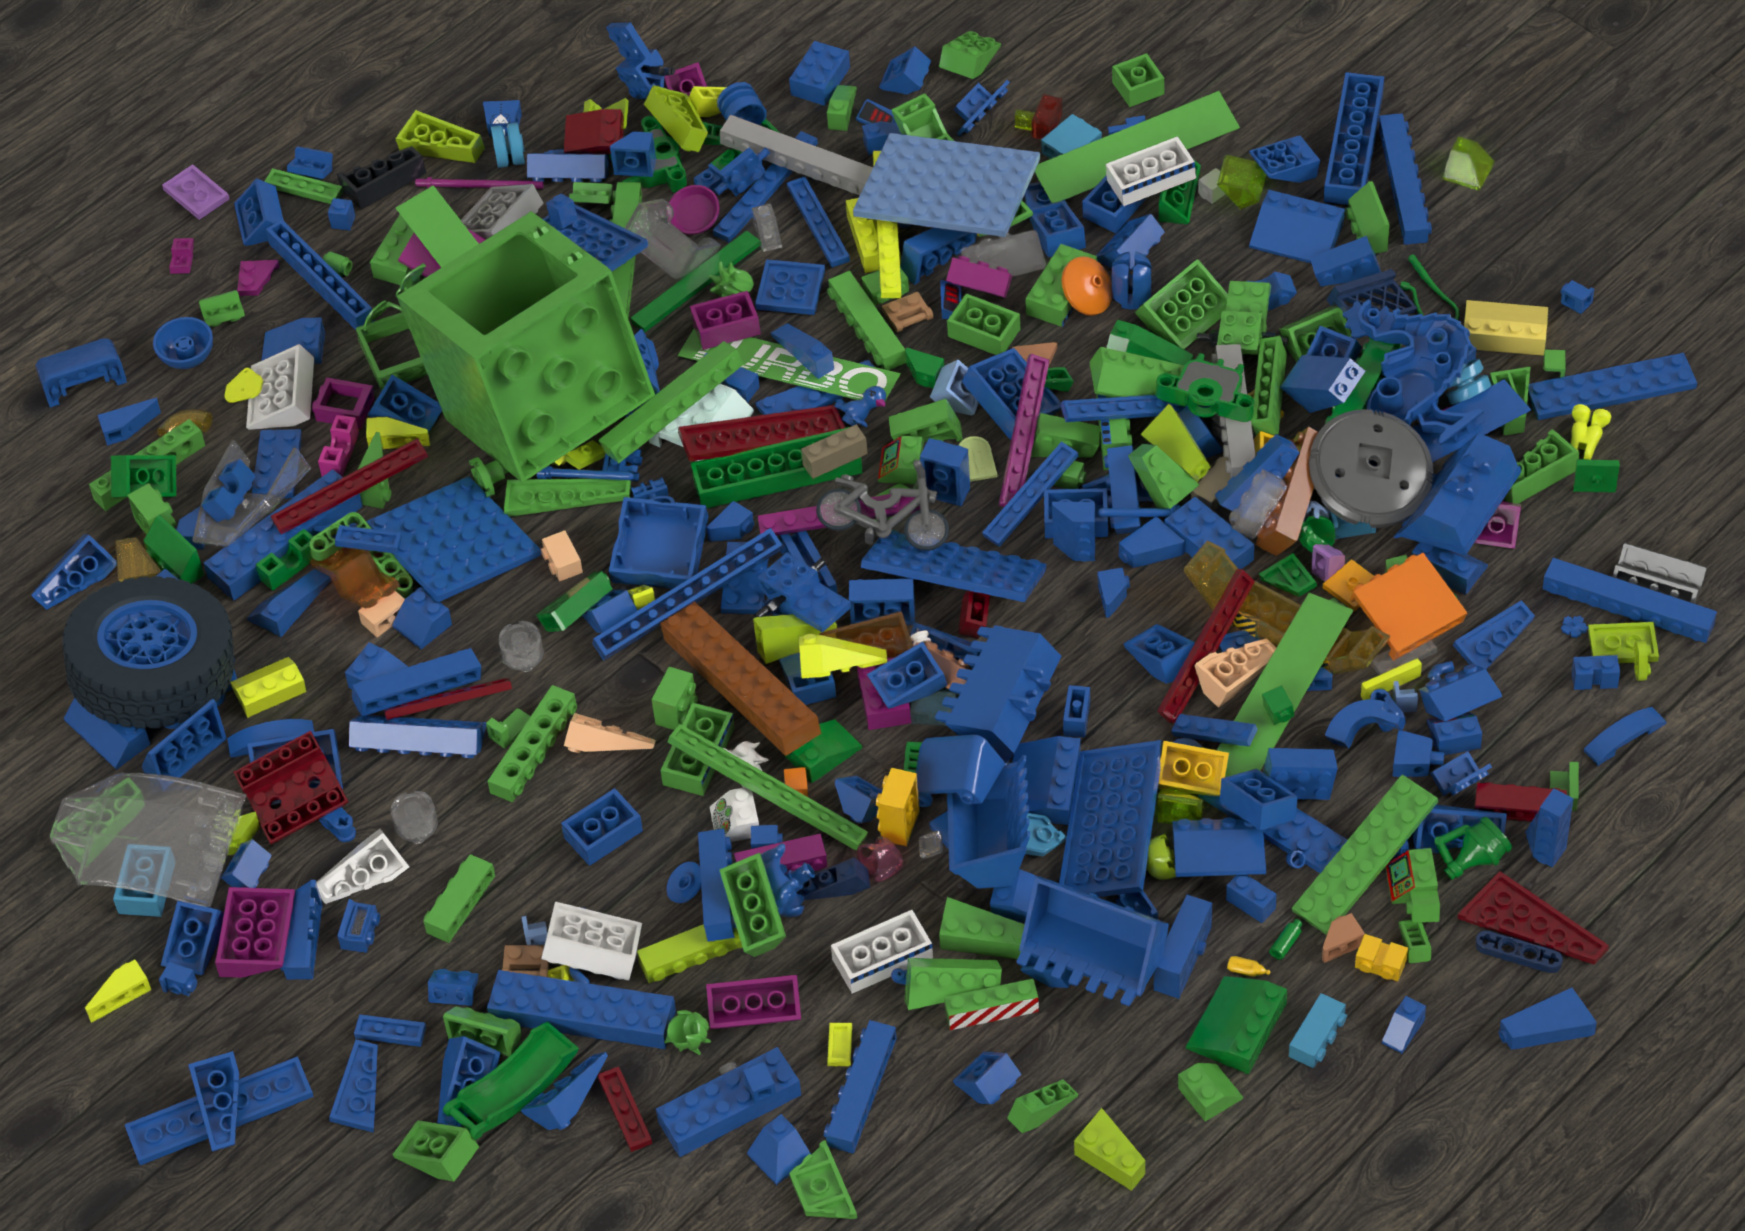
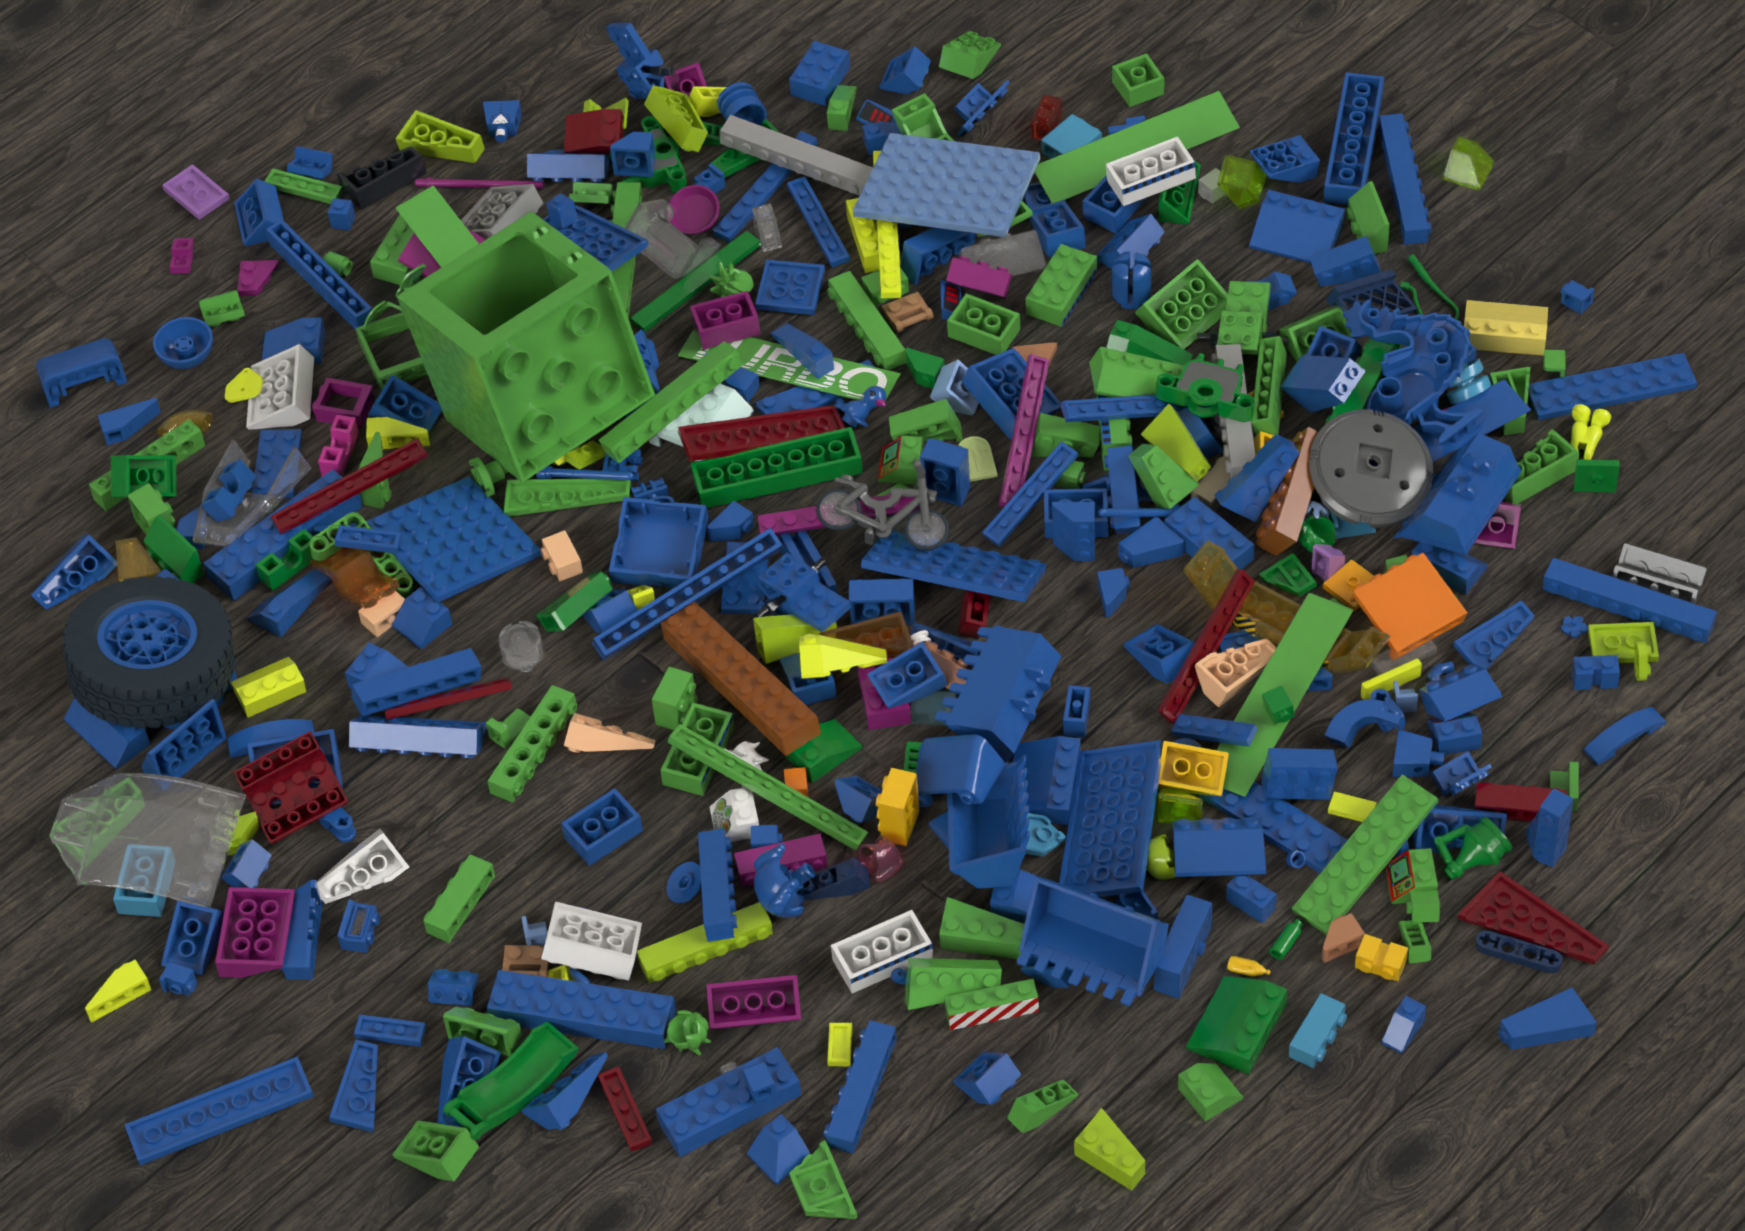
blue wedge [188,1051,239,1152] -> none
clear brick [391,791,438,844] -> none
dark azure wheel [491,122,525,168] -> none
blue plate [714,147,771,196] -> none
bright green slope [719,853,786,957] -> none
dark tan brick [801,424,867,479] -> none
clear tile [919,831,943,859] -> none
clear neon green tile [1015,109,1036,131] -> none
green slope [1044,367,1074,392] -> none
orange dish [1062,257,1112,316] -> none
blue brick [1220,769,1298,830] -> none
clear brick [1229,469,1287,540] -> none
none -> neon yellow tile [1328,792,1377,822]

